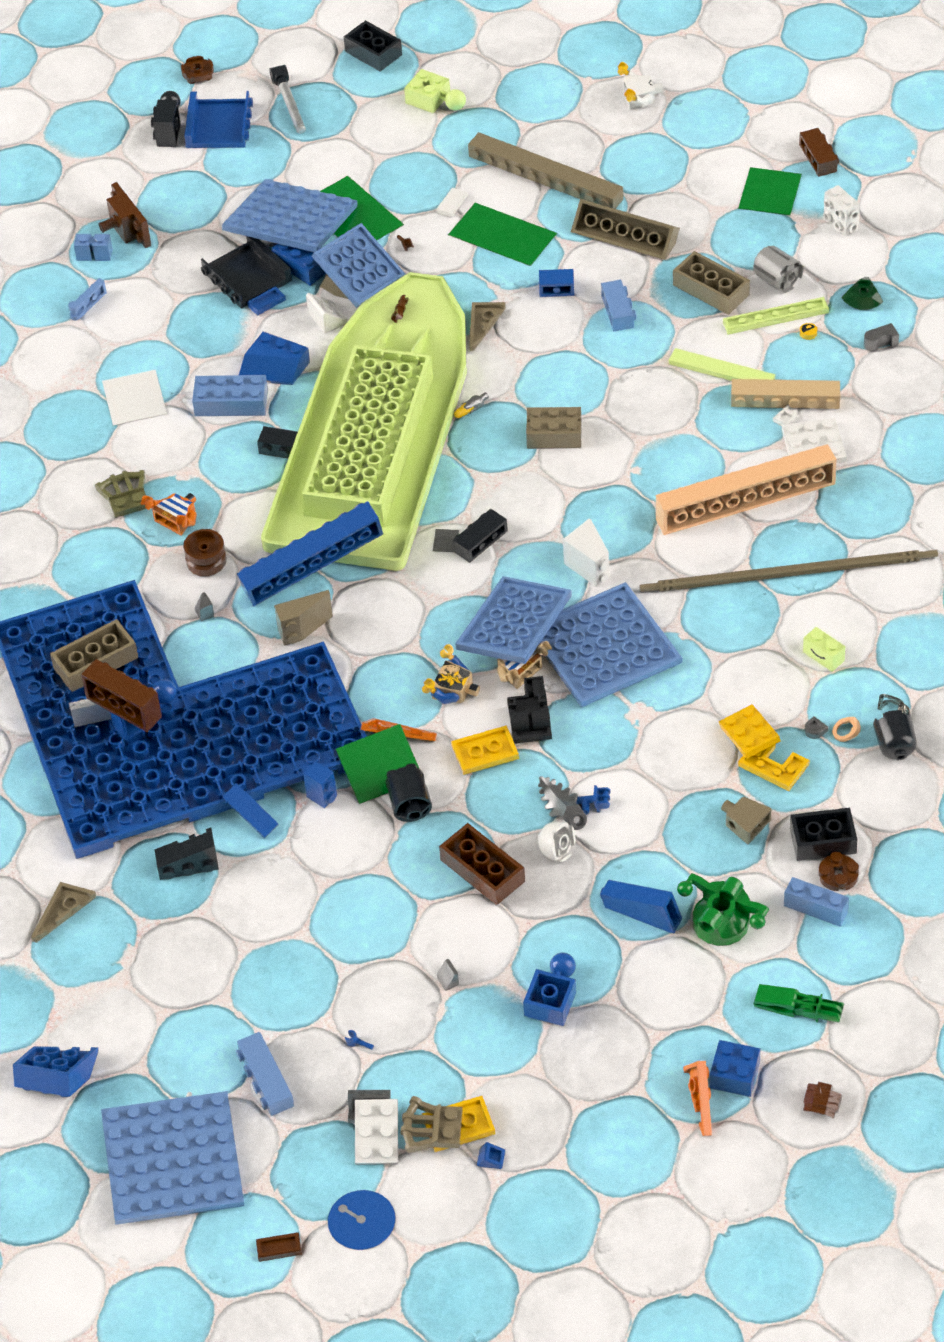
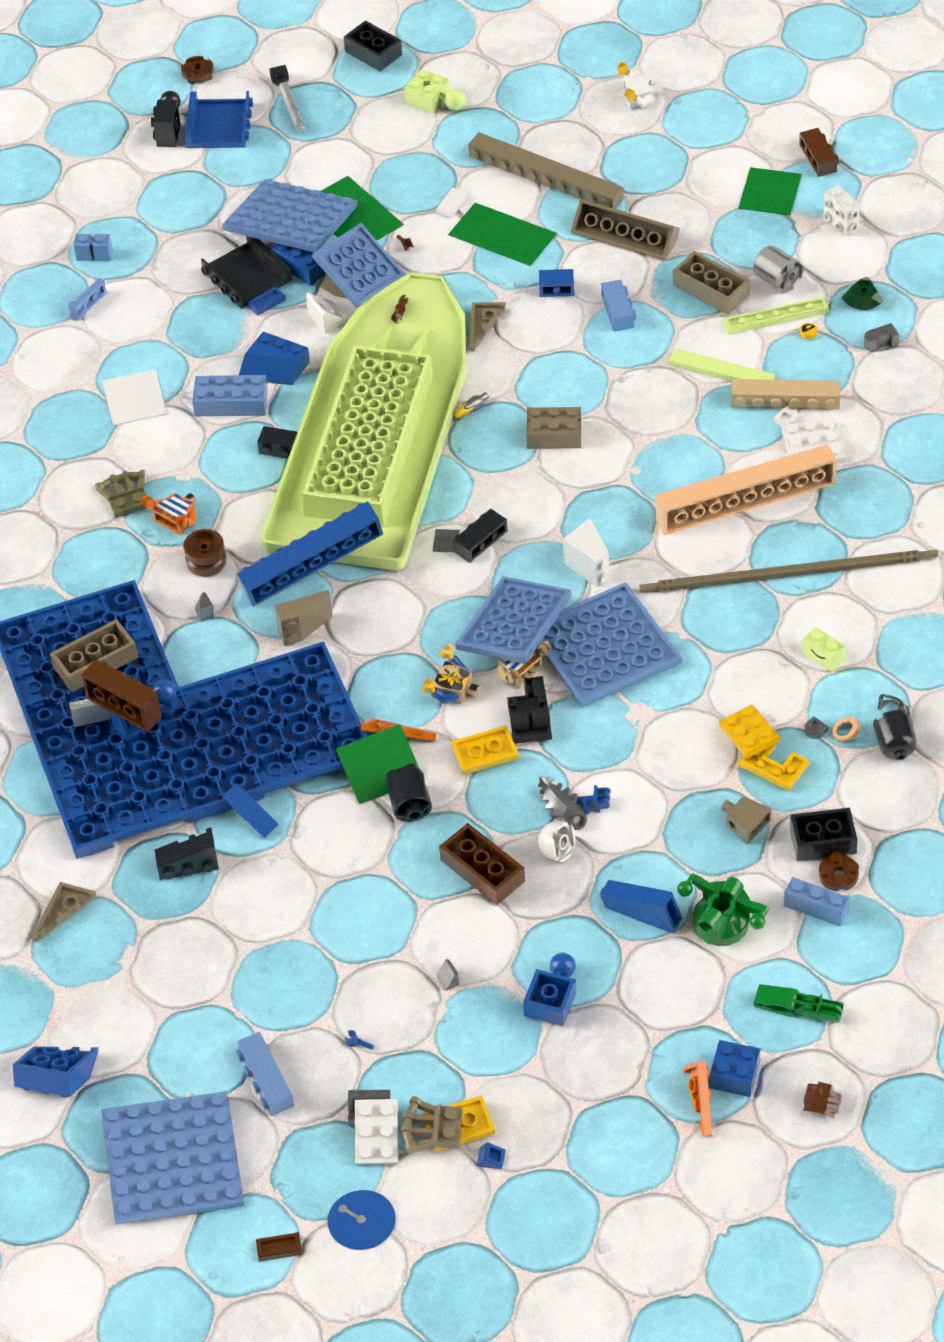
reddish brown brick [98,182,151,248] -> none
blue brick [303,761,337,808] -> none

